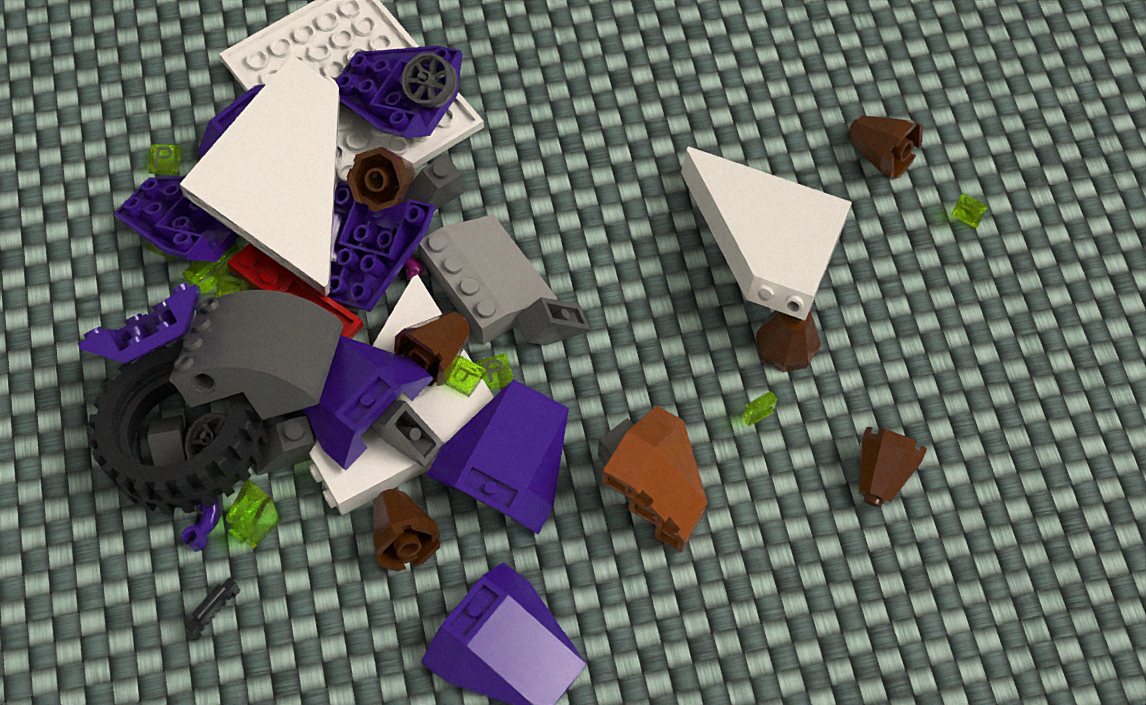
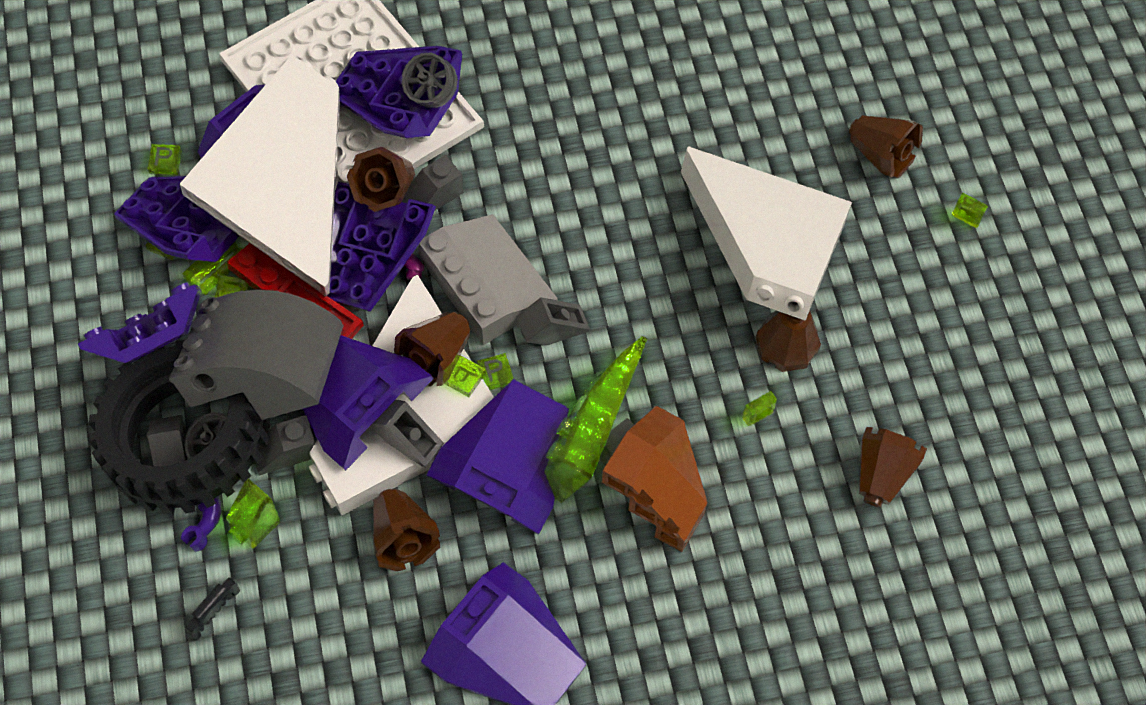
none -> clear neon green wedge [544,336,647,503]

